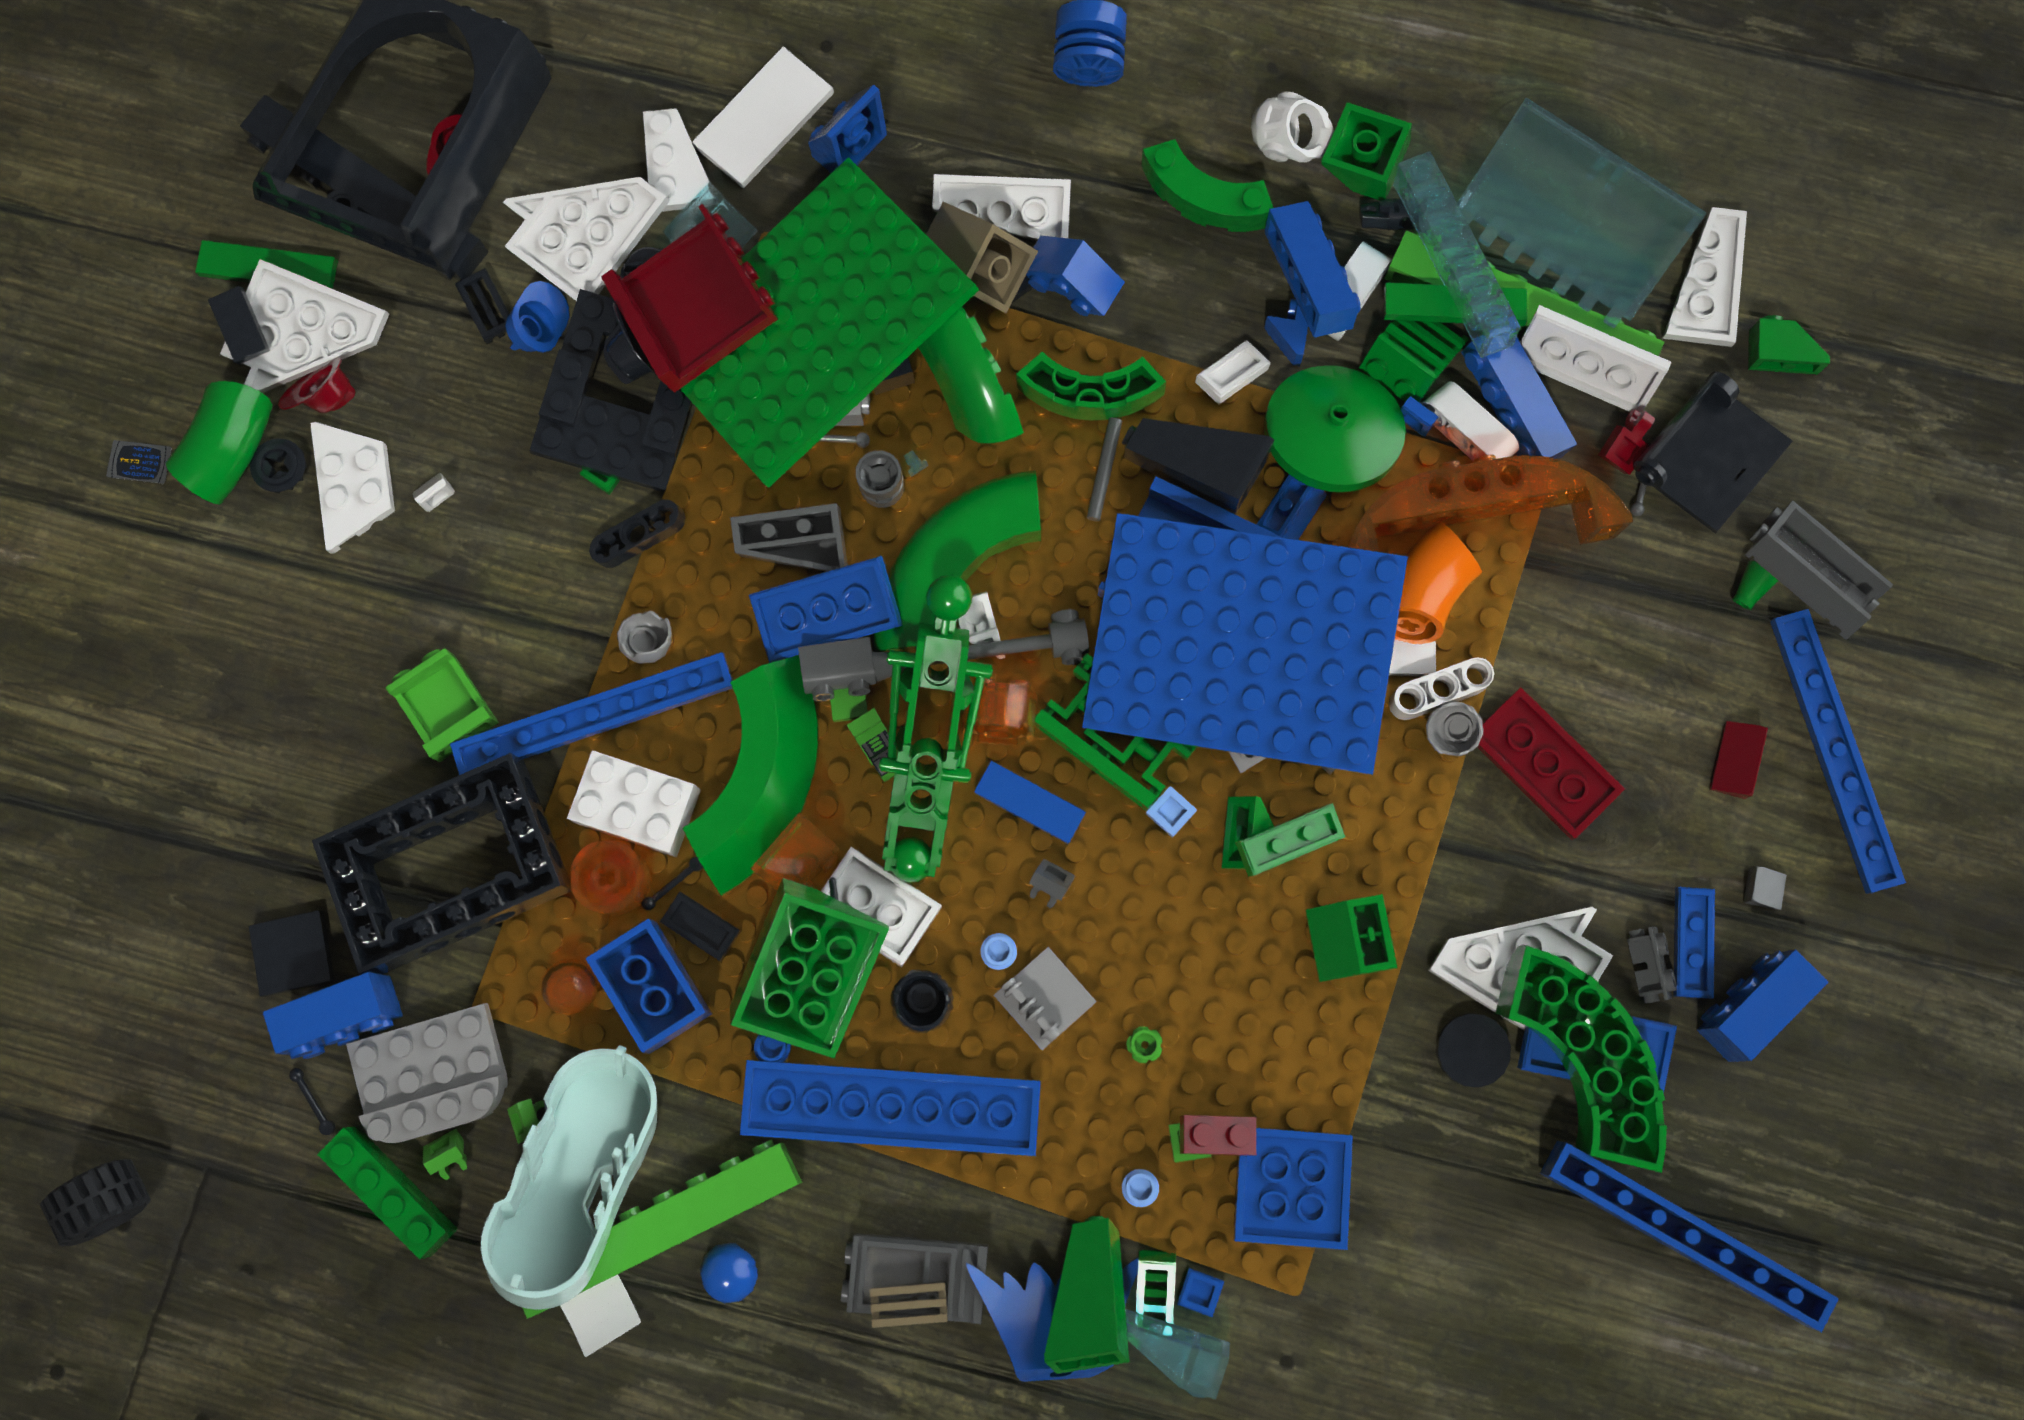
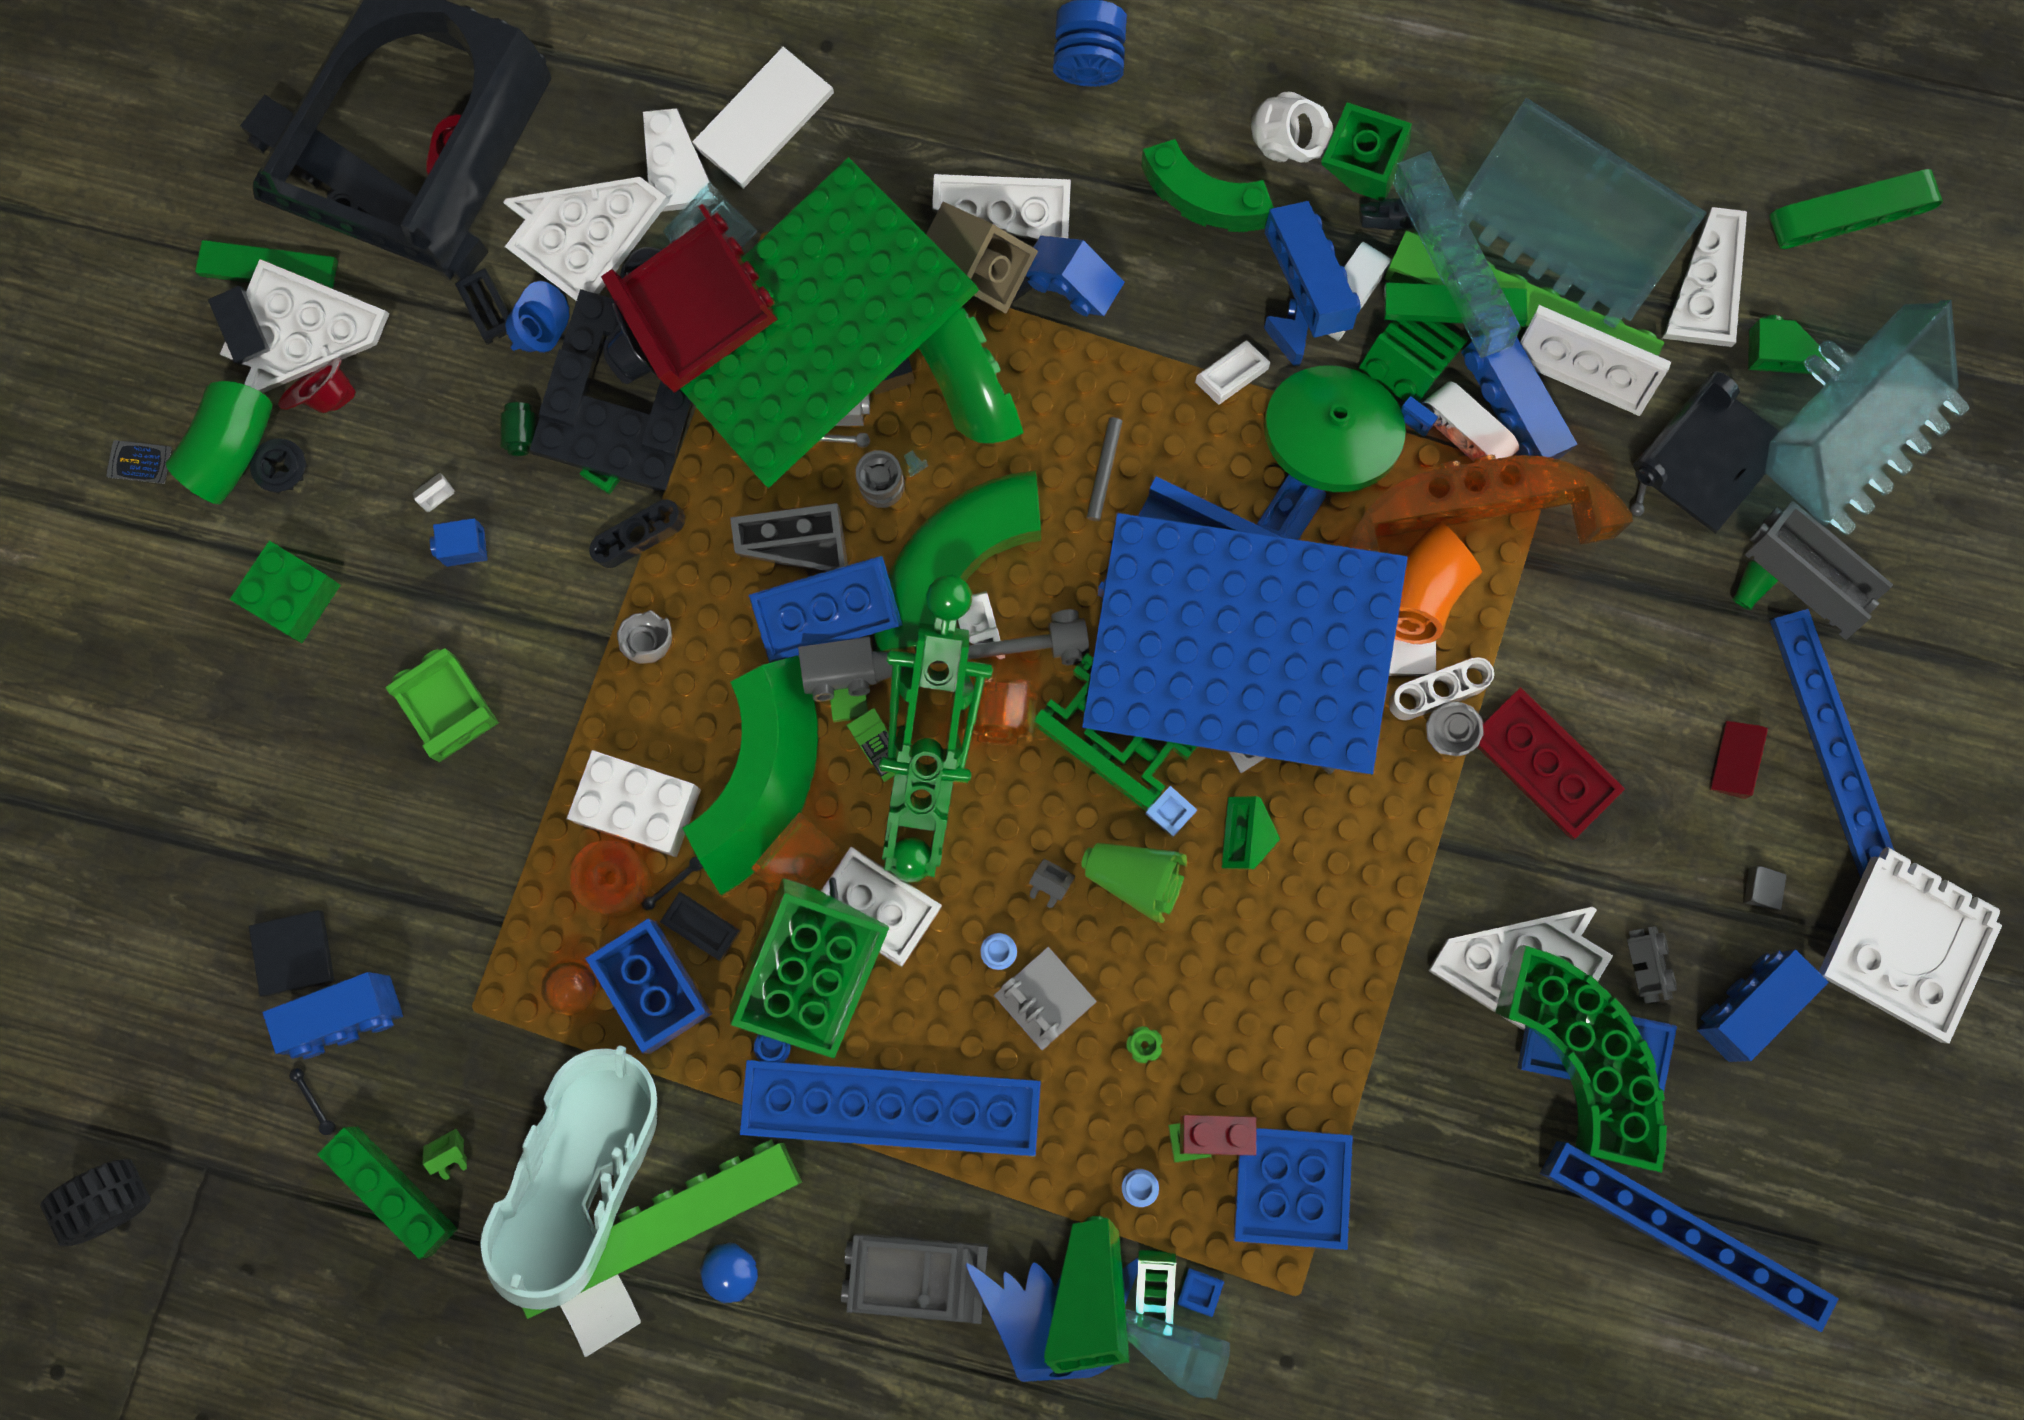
white wing [311,422,395,554] -> none
black brick [312,753,573,974] -> none
light grey plate [346,1003,508,1143] -> none
blue plate [450,652,733,775] -> none
bright green tile [507,1099,545,1144] -> none
blue slope [808,85,887,173] -> none
dark tan tile [869,1282,948,1328] -> none
black hair [890,969,954,1033] -> none
blue tile [974,761,1086,845] -> none
green brick [1016,351,1166,420] -> none
black slope [1122,418,1275,515] -> none
tile [1235,803,1346,877] -> none
green slope [1305,894,1398,982] -> none
black tile [1436,1014,1511,1087] -> none
dark red plate [1598,409,1655,475] -> none
blue tile [1673,887,1715,999] -> none
none -> green brick [229,541,341,643]
none -> blue brick [430,518,488,567]
none -> dark green brick [500,402,536,456]
none -> bright green cone [1081,843,1187,923]
none -> clear light blue piece [1765,300,1969,536]
none -> green beam [1769,169,1943,249]
none -> white hinge [1819,847,2002,1043]

